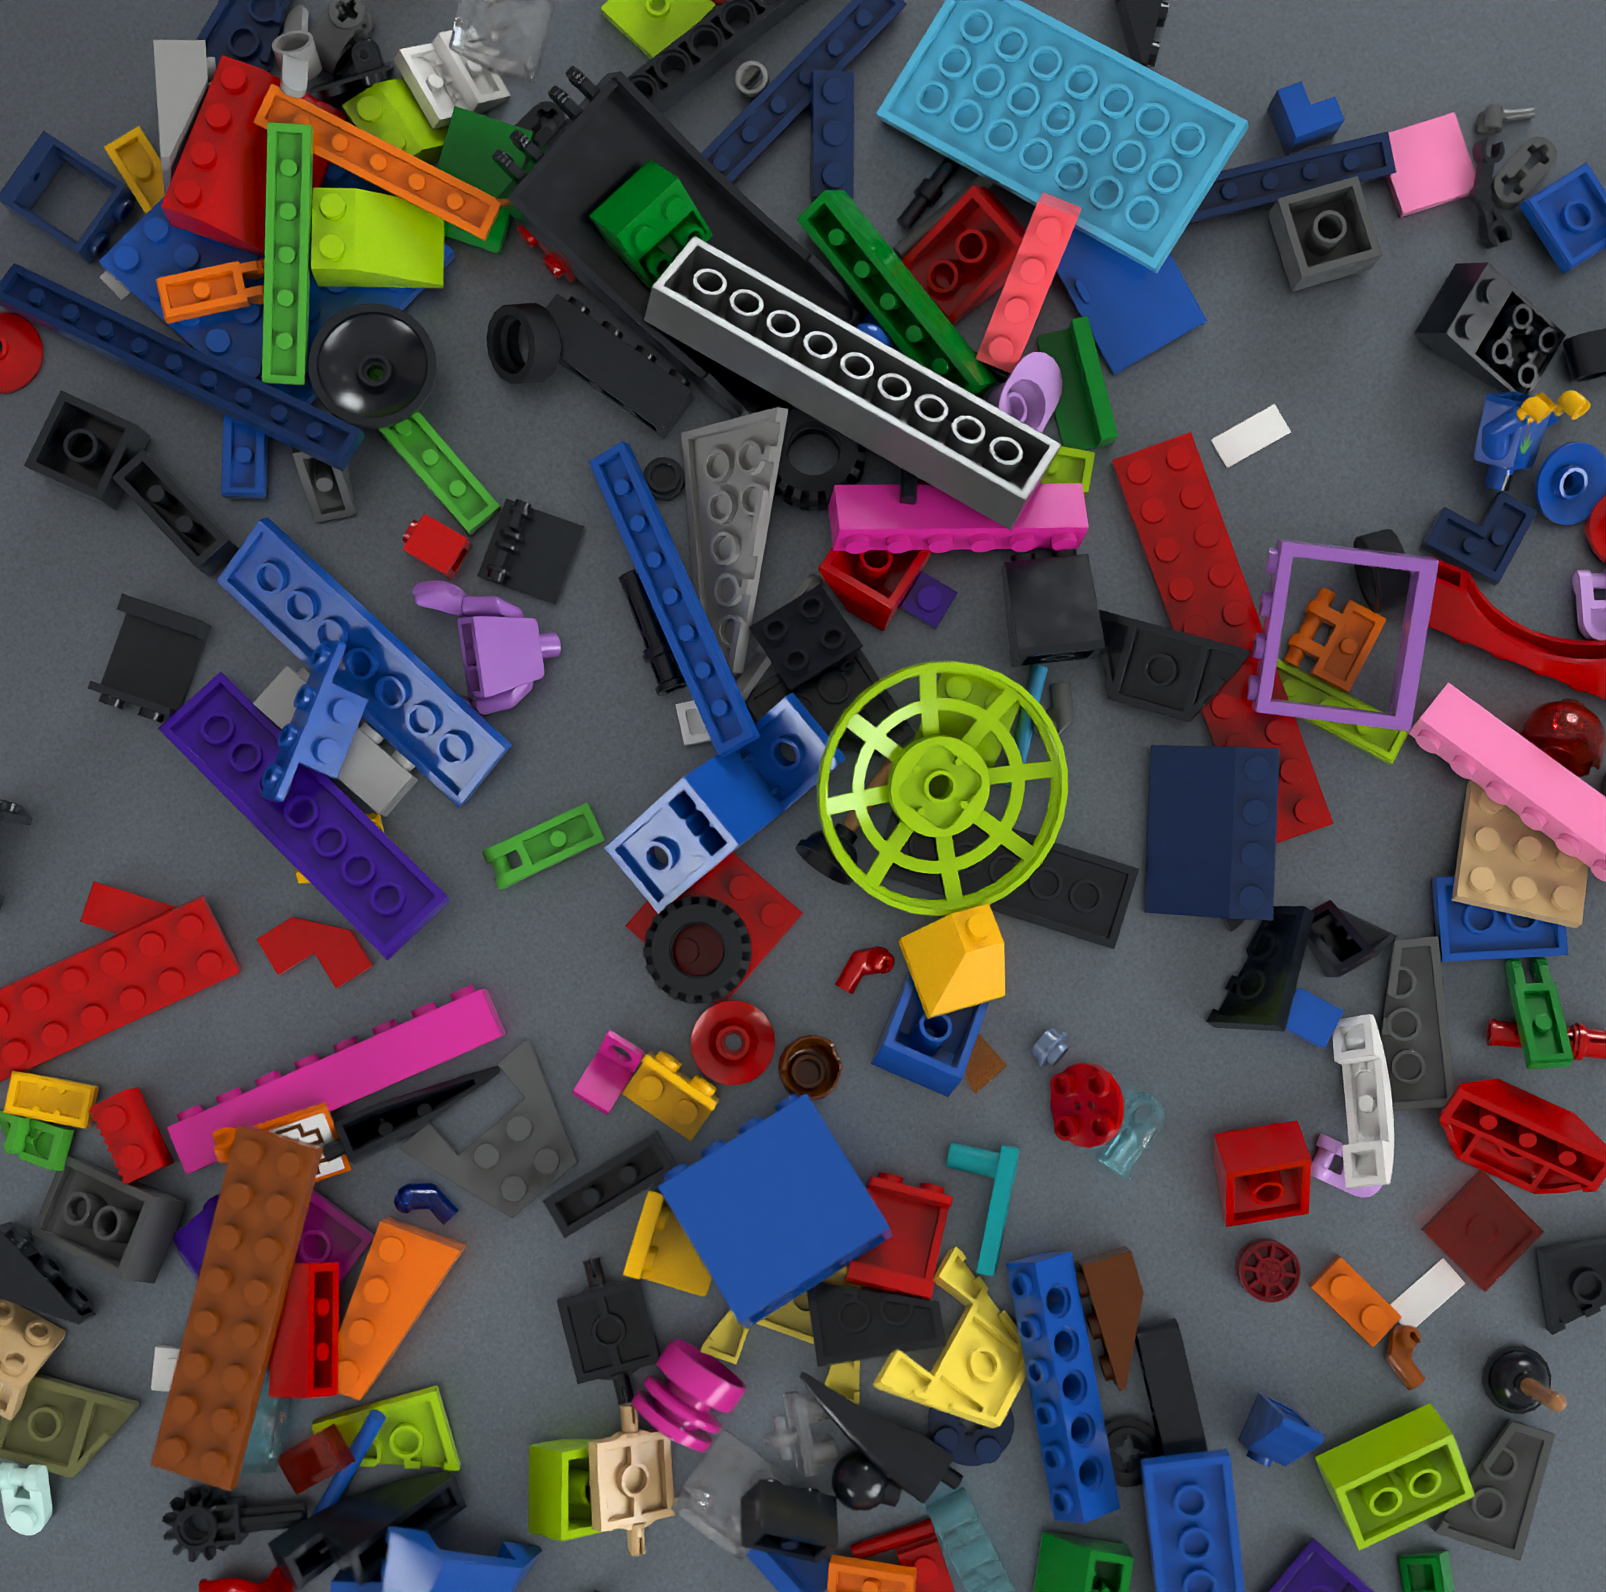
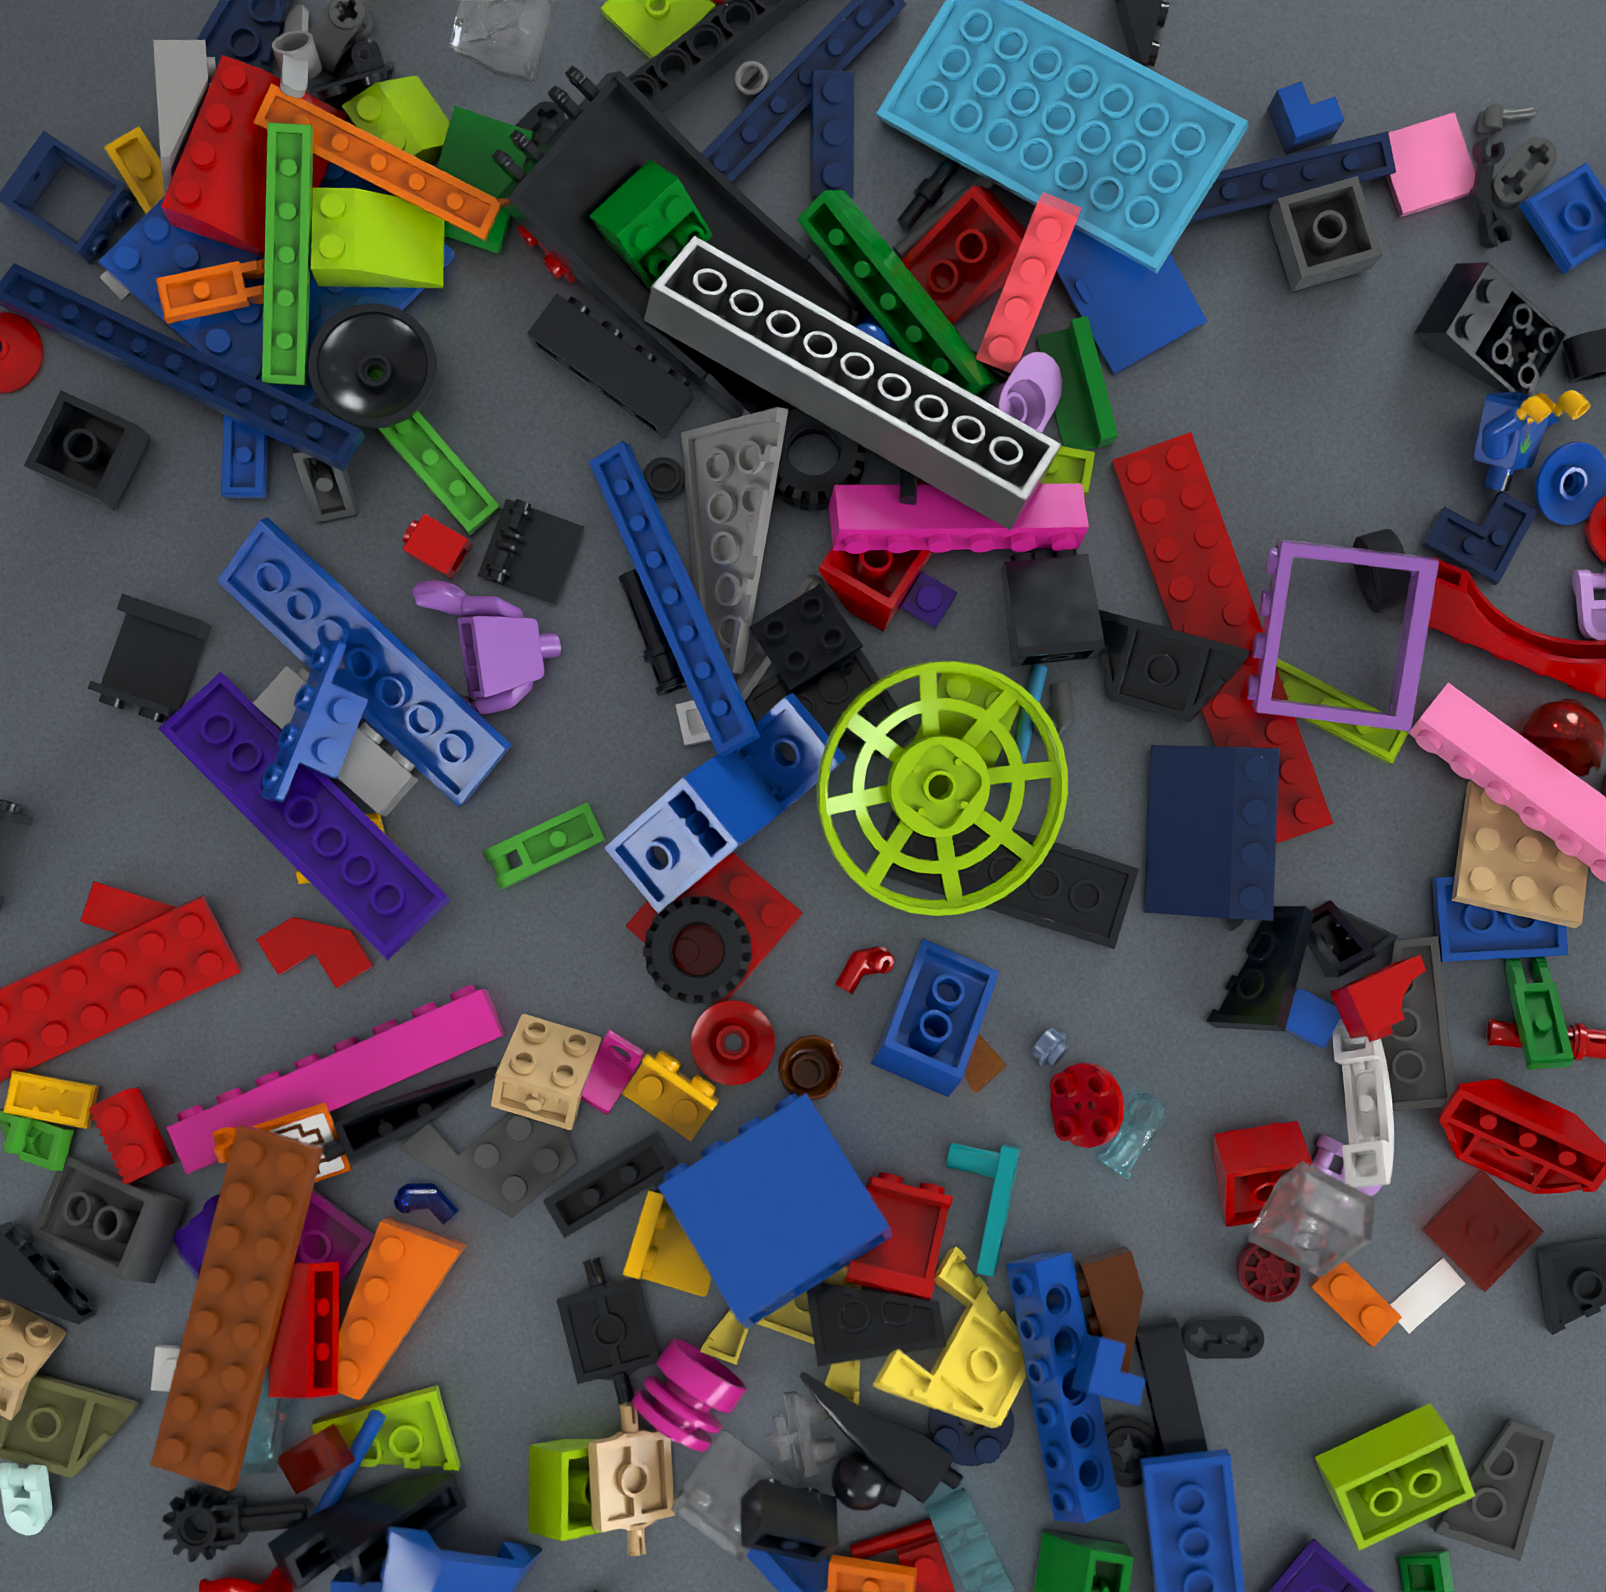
black brick [112,449,239,577] -> none
white slope [393,27,511,129] -> none
black tyre [486,303,561,384] -> none
black piece [795,758,893,885] -> none
yellow slope [898,904,1005,1019] -> none
white sticker [1211,404,1291,468] -> none
blue slope [1238,1393,1325,1467] -> none
orange plate [1283,588,1387,694] -> none
dark orange arm [1385,1325,1425,1390] -> none
black piece [1482,1344,1566,1414] -> none
none -> tan bracket [491,1014,601,1131]
none -> blue piece [1071,1335,1145,1406]
none -> black beam [1181,1316,1265,1359]
none -> clear slope [1248,1161,1376,1277]
none -> red arch [1330,955,1427,1042]

